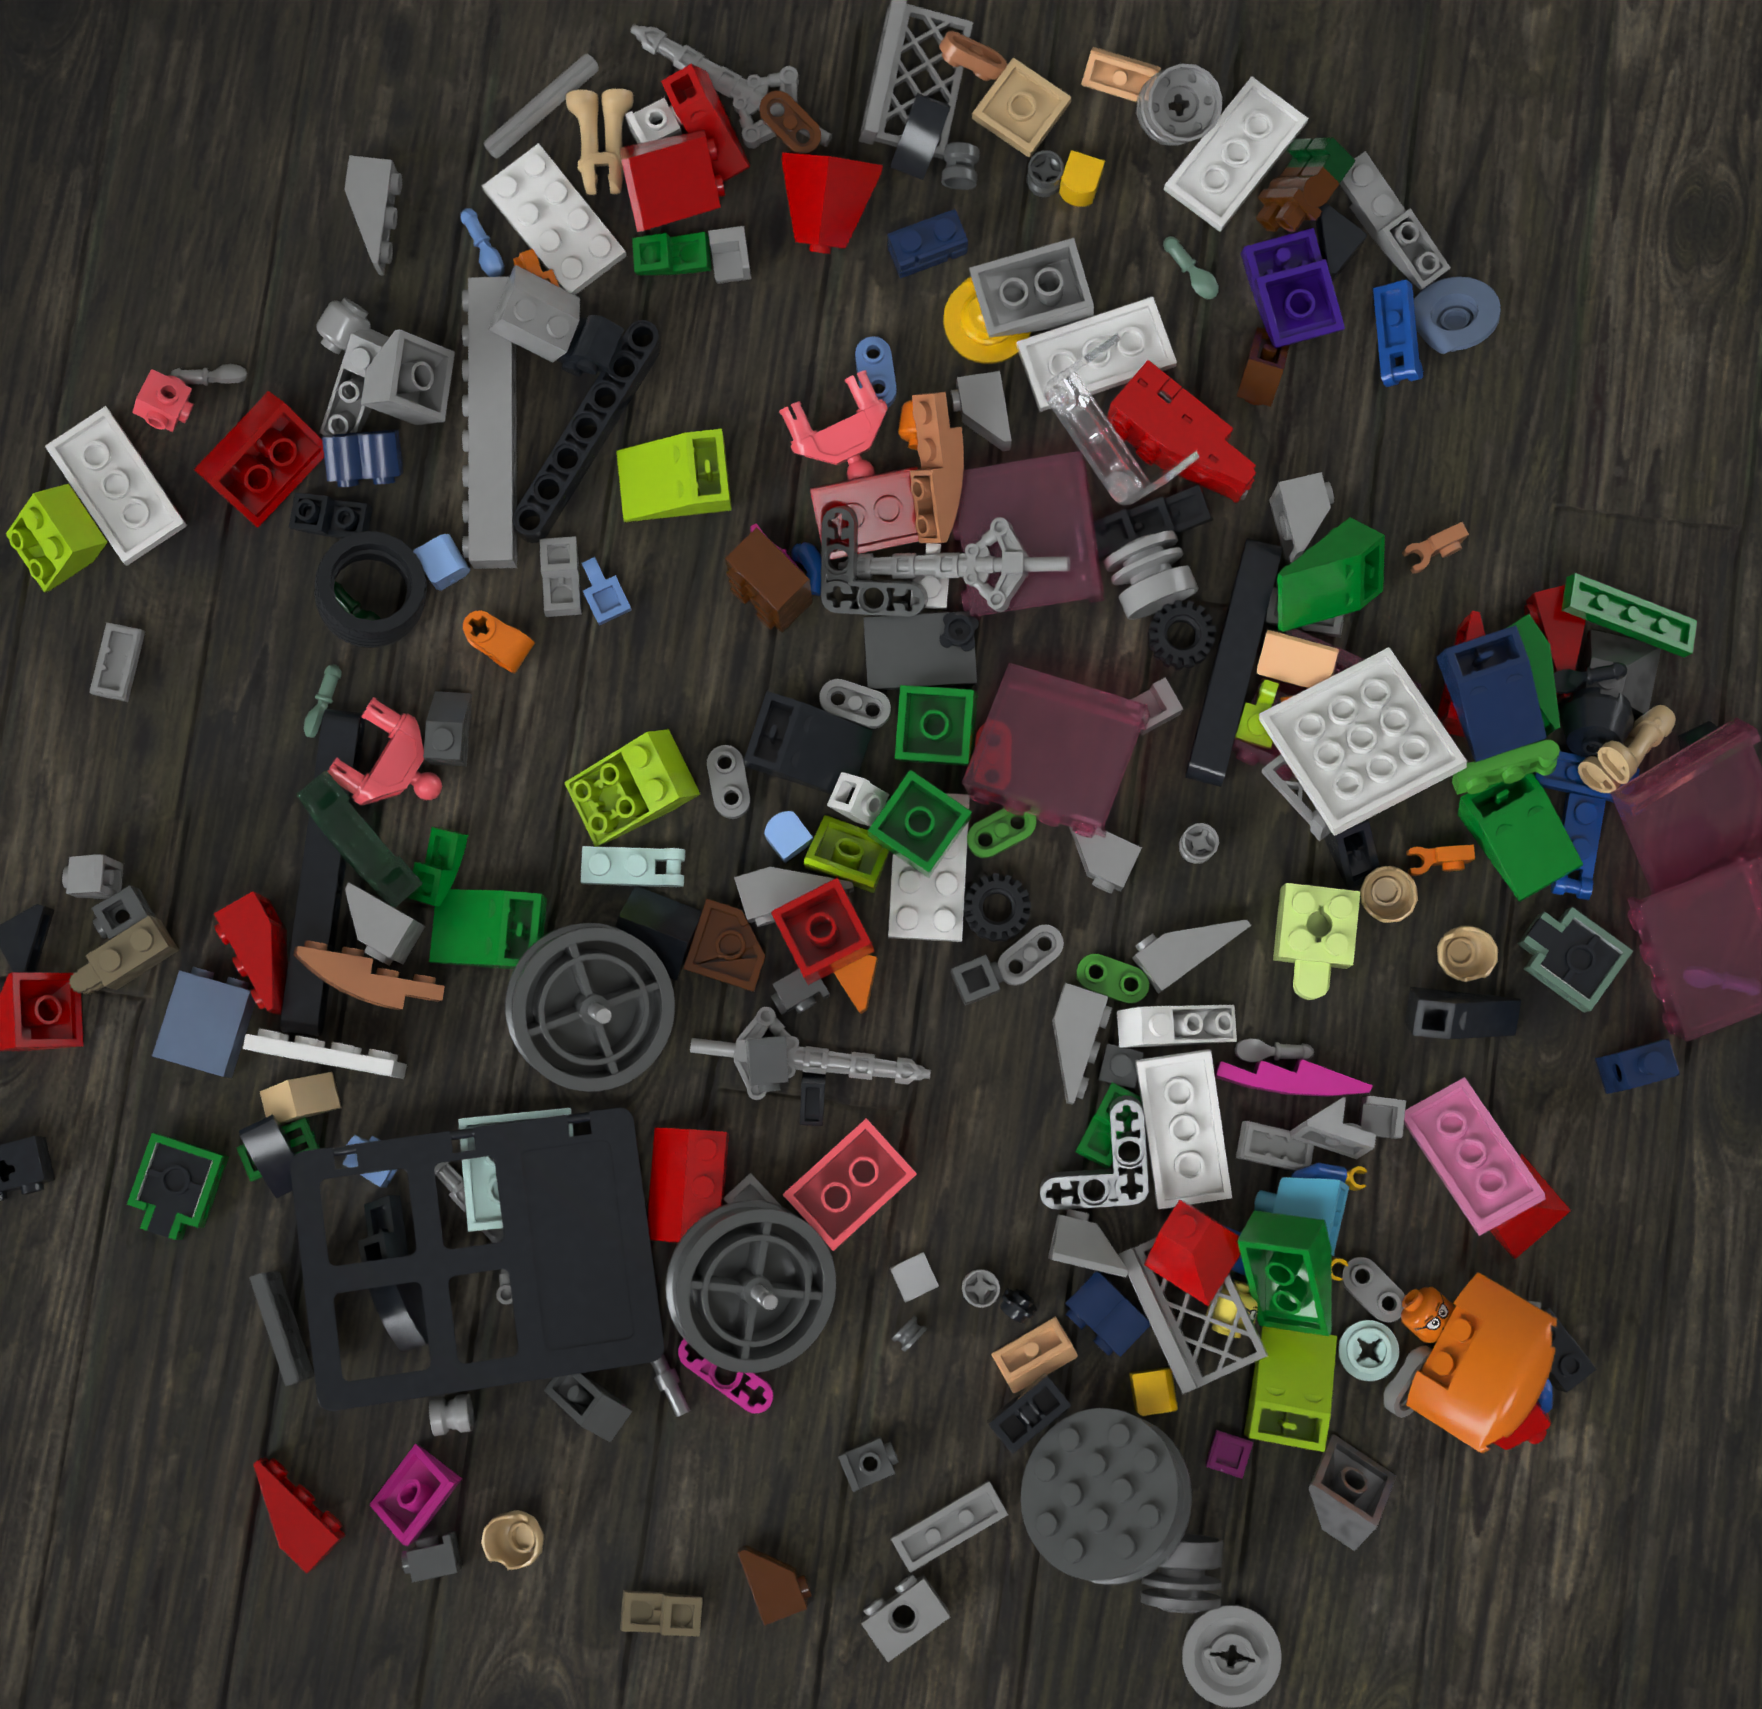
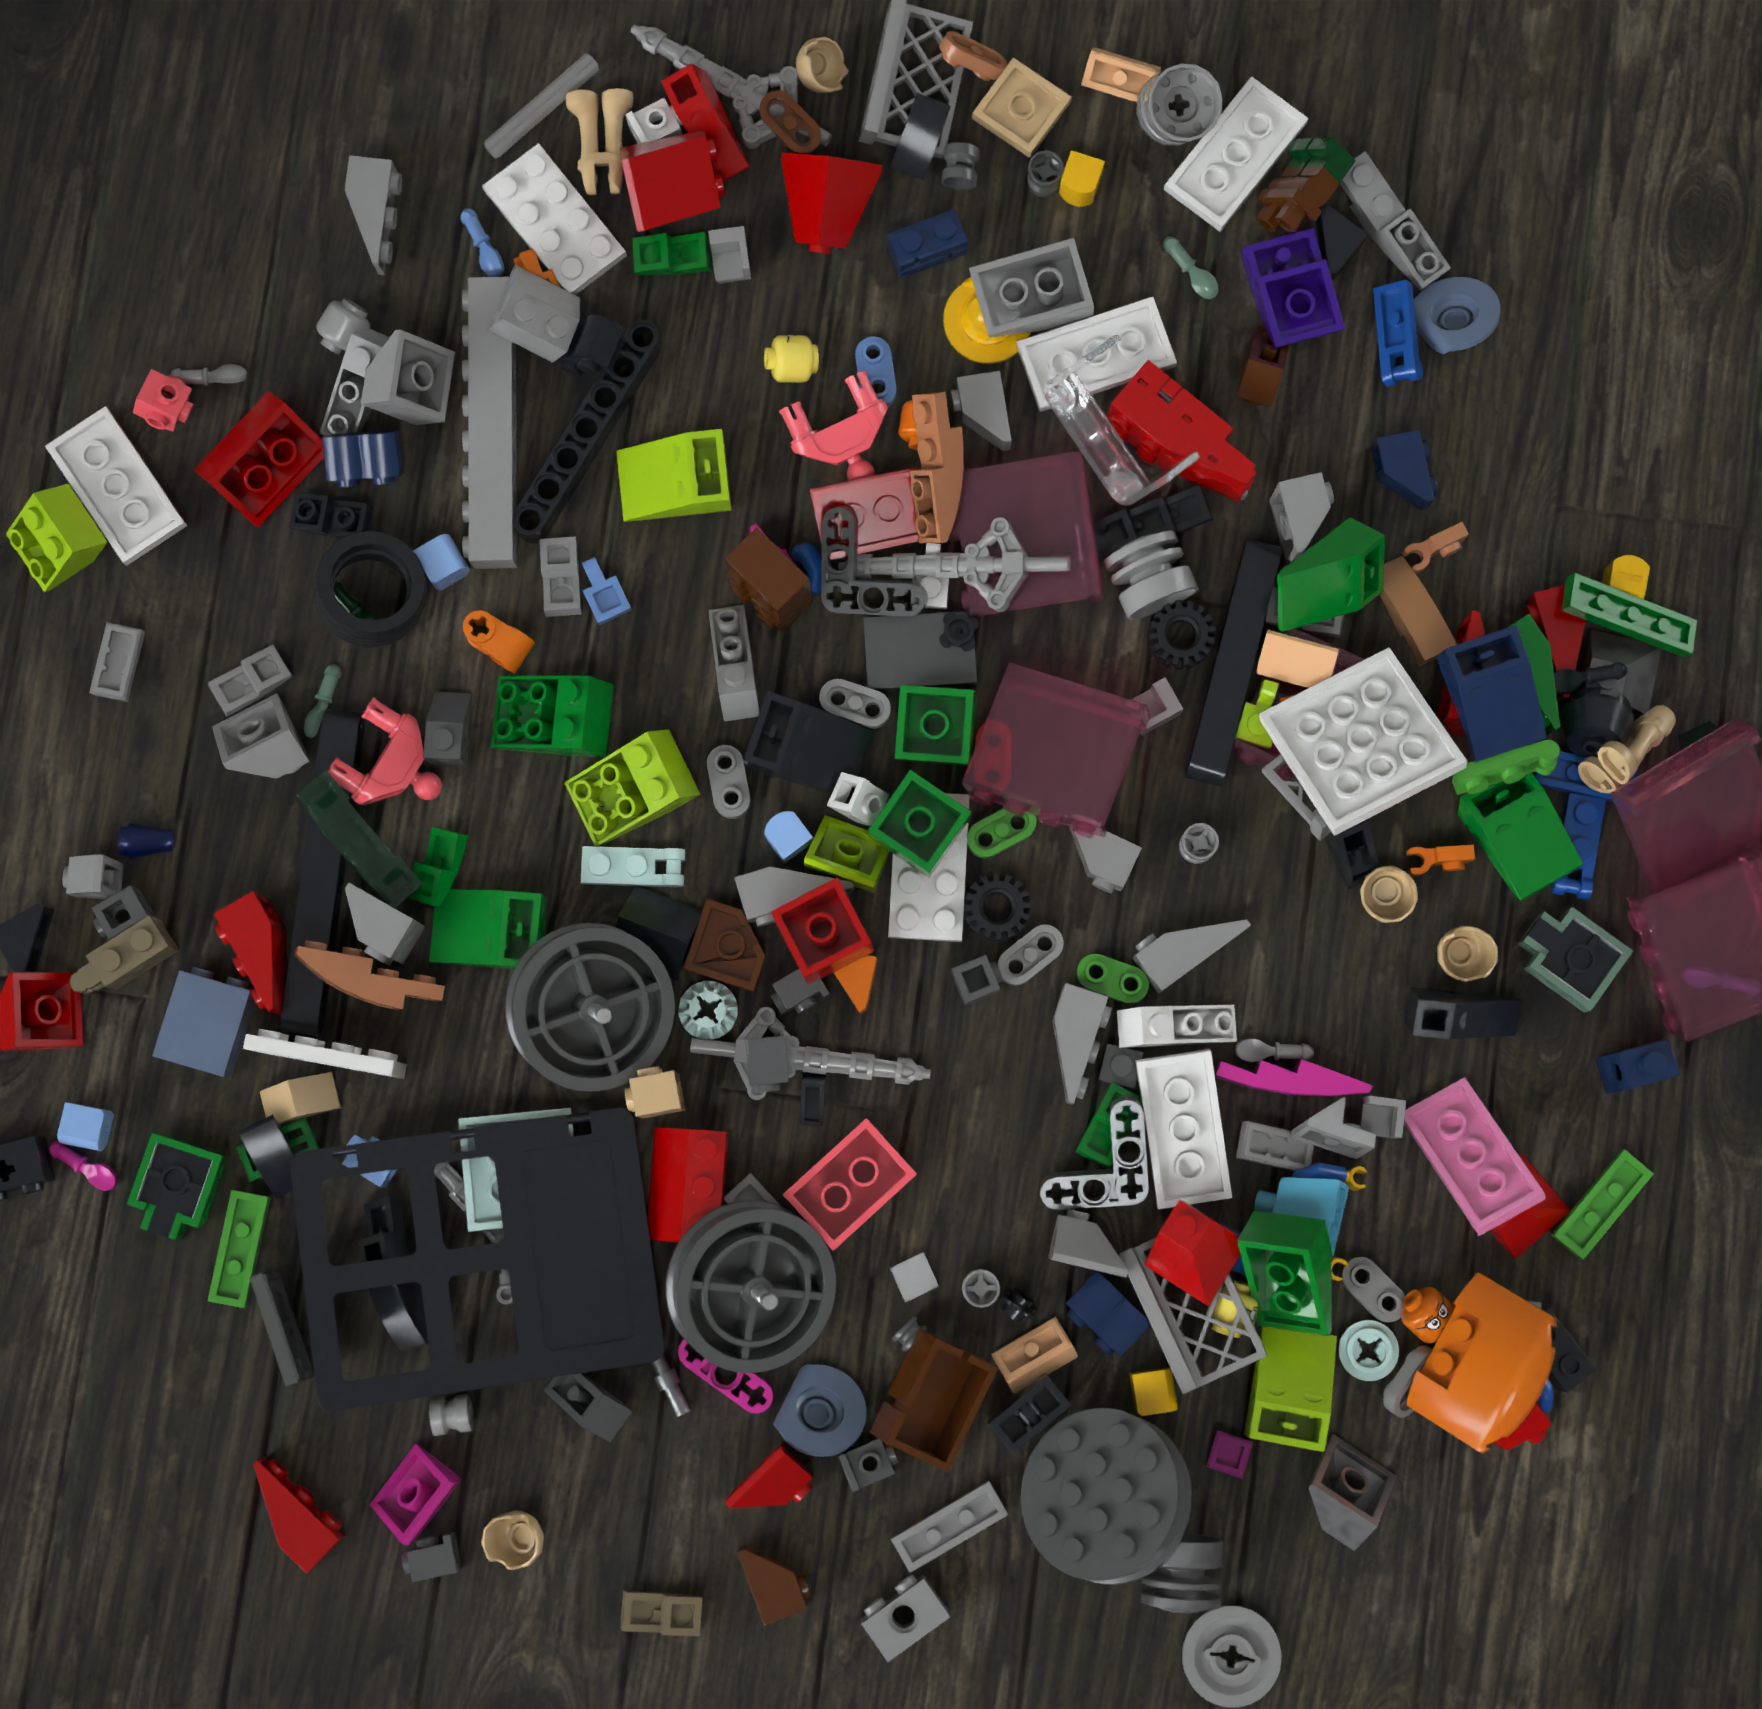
yellowish green brick [1273,883,1360,1000] -> none
none -> dark pink piece [49,1141,118,1191]
none -> light blue piece [57,1102,114,1151]
none -> clear blue cone [119,823,174,860]
none -> light grey slope [208,645,291,717]
none -> bright green plate [208,1190,271,1308]
none -> light grey slope [212,693,309,779]
none -> green slope [491,676,614,757]
none -> tan brick [624,1067,686,1119]
none -> light aqua gear [678,980,738,1040]
none -> light grey slope [708,605,760,722]
none -> red slope [724,1442,814,1508]
none -> light yellow head [764,335,819,383]
none -> sand blue hat [773,1364,867,1457]
none -> tan hair [796,37,848,93]
none -> reddish brown piece [870,1328,998,1472]
none -> dark blue slope [1371,430,1437,510]
none -> medium nougat slope [1379,556,1457,666]
none -> bright green plate [1551,1149,1654,1260]
none -> yellow piece [1602,555,1650,599]

